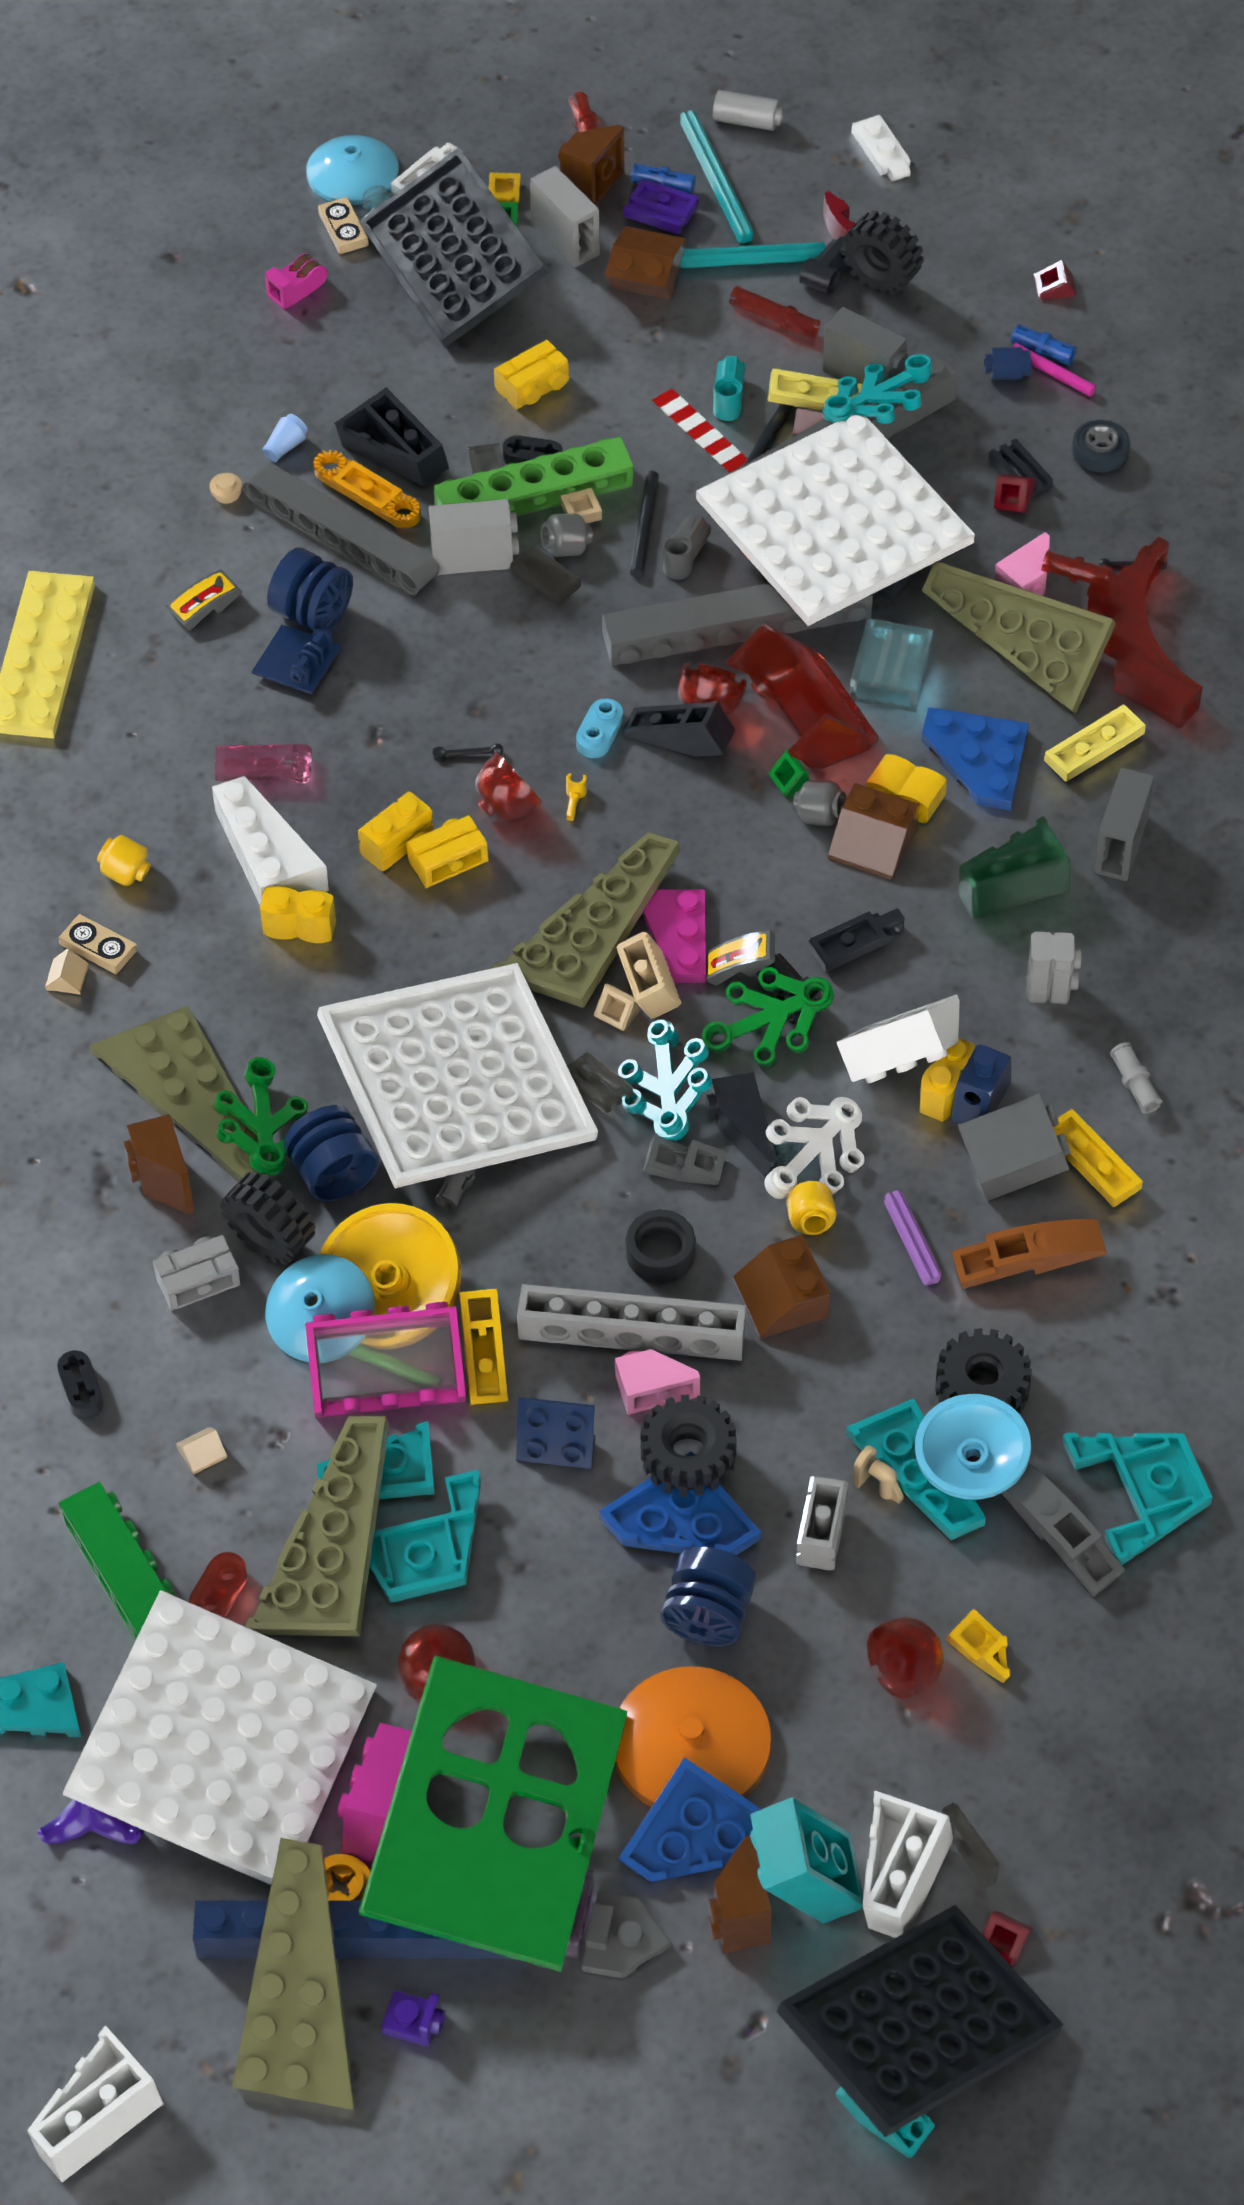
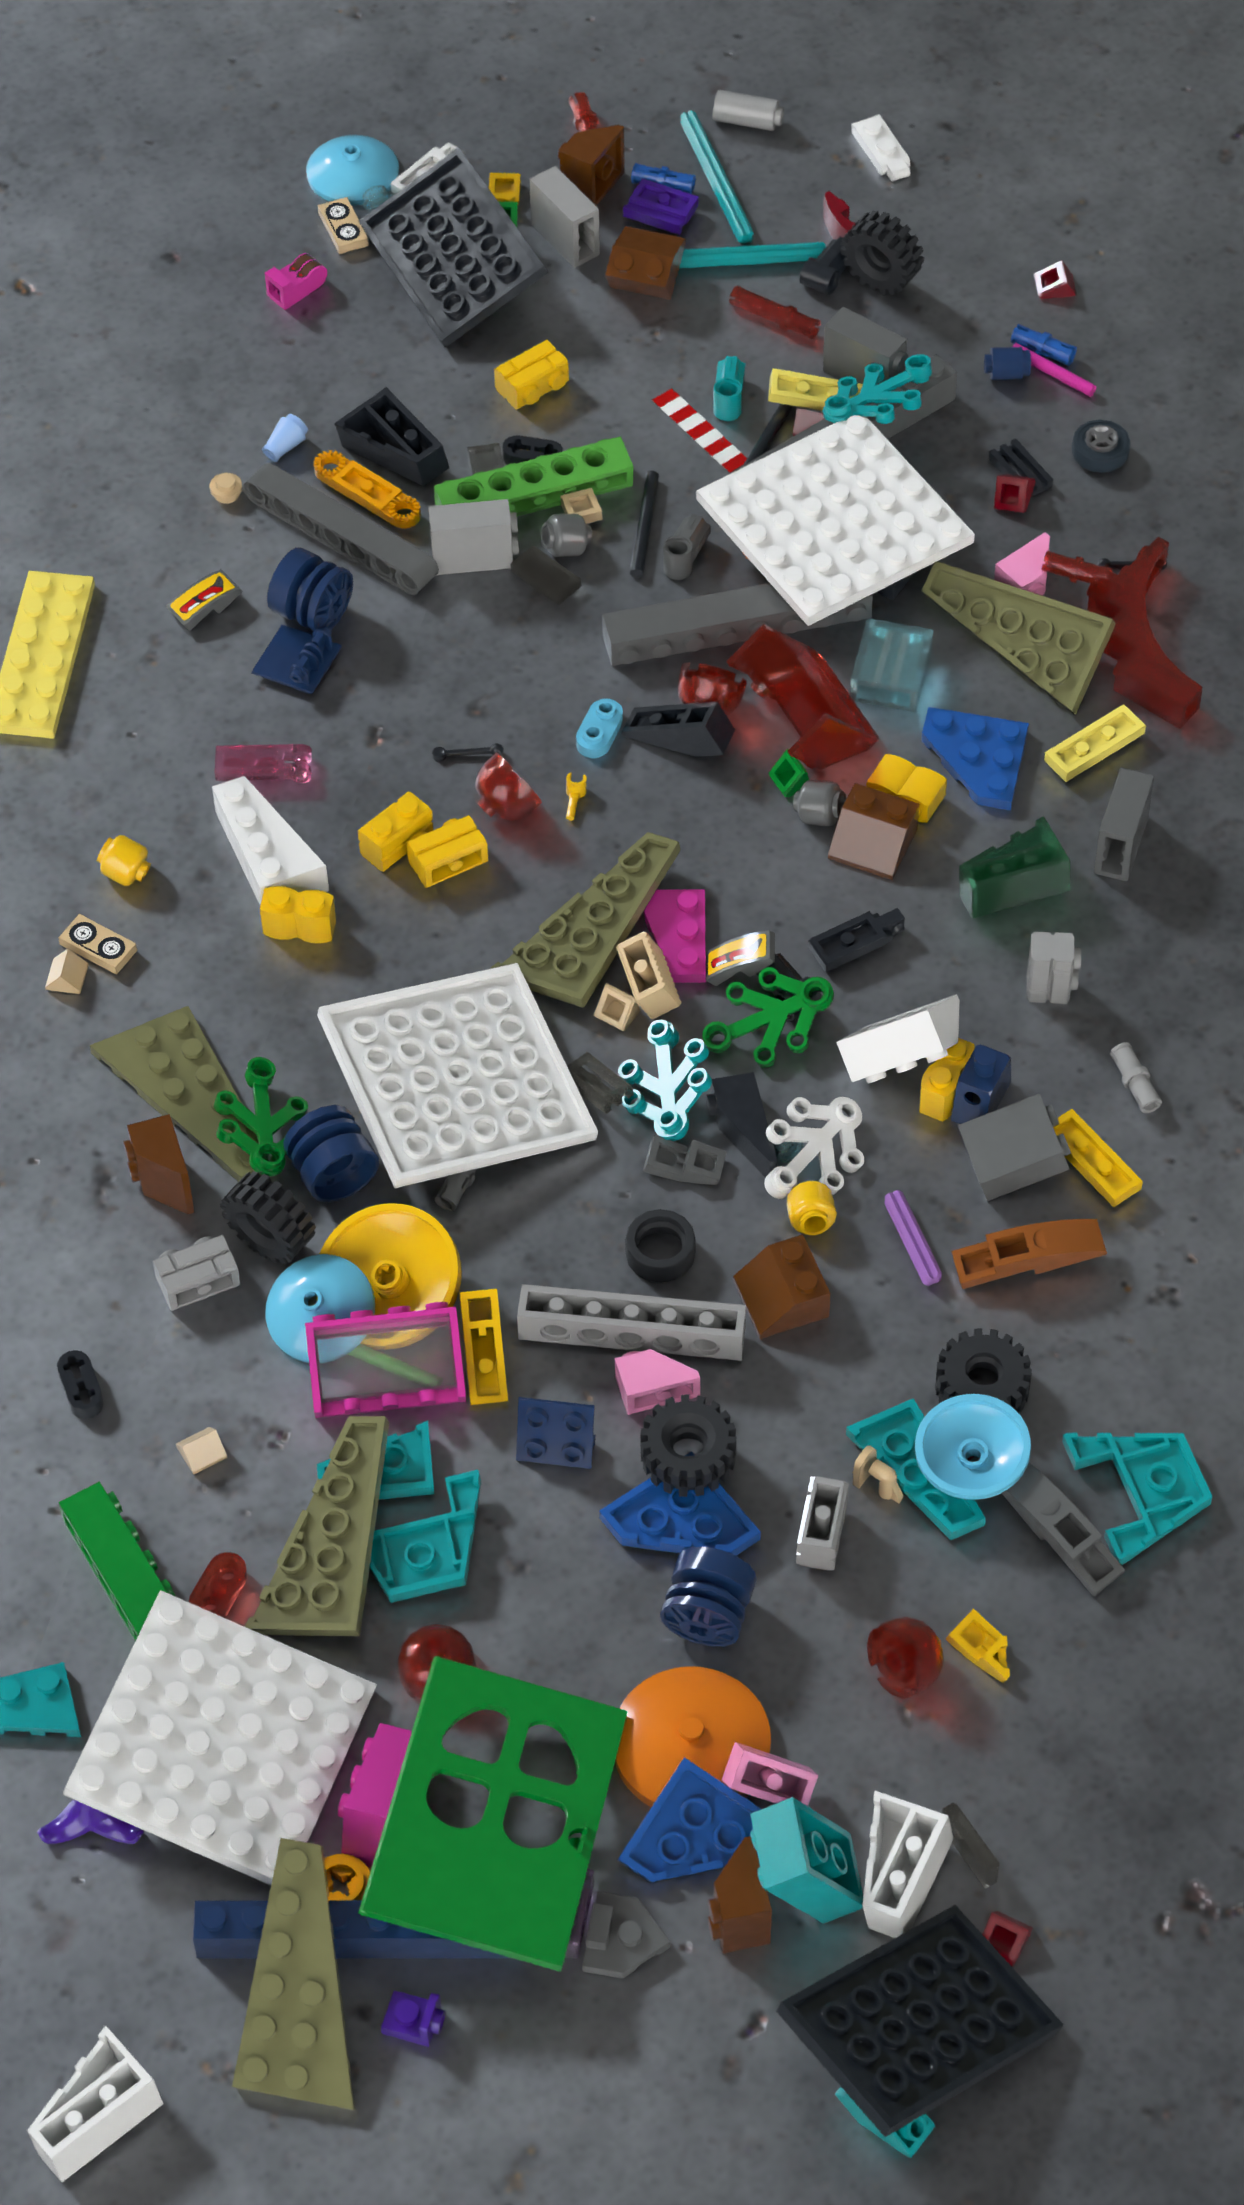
none -> bright pink brick [722,1742,818,1806]

